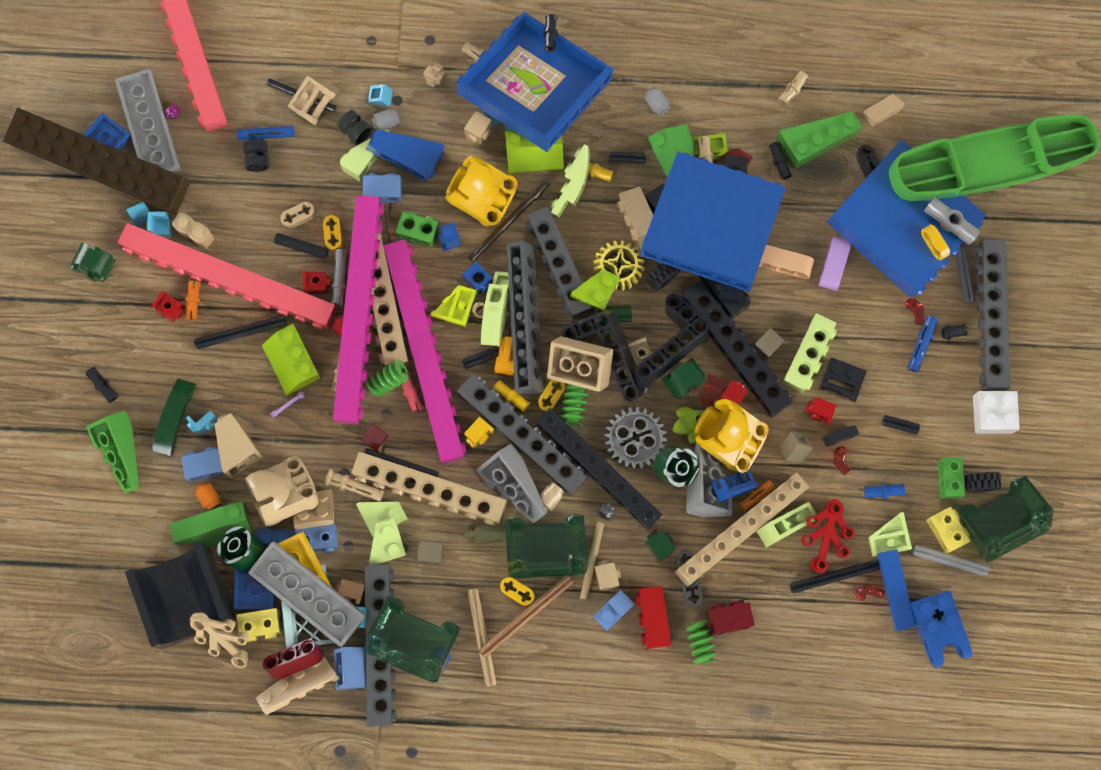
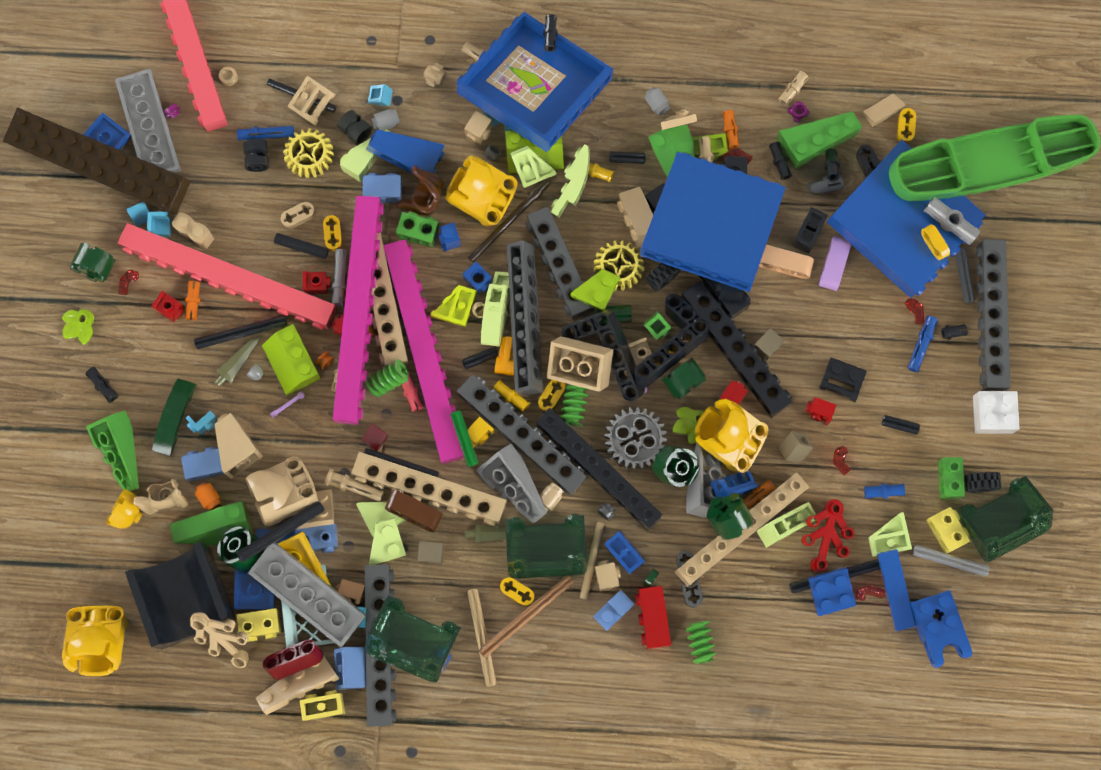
dark green brick [645,530,676,563] -> none
clear red brick [698,374,726,406] -> none
dark red brick [707,600,755,636] -> none
yellowish green brick [782,313,837,394] -> none
black beam [822,425,859,447] -> none
none -> lime plate [62,309,94,345]
none -> yellow piece [62,605,128,676]
none -> yellow cylinder [106,488,143,529]
none -> clear red arm [118,269,139,295]
none -> tan hair [133,479,188,515]
none -> olive bar [214,336,262,387]
none -> tan tile [218,67,238,86]
none -> black axle [236,502,325,562]
none -> light grey hinge [247,364,263,380]
none -> light yellow gear [283,128,334,179]
none -> light yellow brick [300,690,345,721]
none -> orange bush [315,351,334,370]
none -> reddish brown beam [385,490,443,532]
none -> reddish brown hair [396,165,444,216]
none -> green axle [450,411,478,467]
none -> dark grey hinge [485,145,501,161]
none -> yellowish green wing [510,146,557,188]
none -> blue hinge [604,531,646,574]
none -> dark green tile [643,569,659,588]
none -> bright green brick [644,311,671,340]
none -> tan wing [660,109,697,130]
none -> dark green brick [707,493,753,540]
none -> orange pin [722,110,739,149]
none -> magenta plate [787,101,810,123]
none -> black brick [792,207,828,254]
none -> dark grey hinge [806,173,844,194]
none -> blue plate [808,567,856,616]
none -> black pin [825,149,840,182]
none -> yellow beam [896,108,916,144]

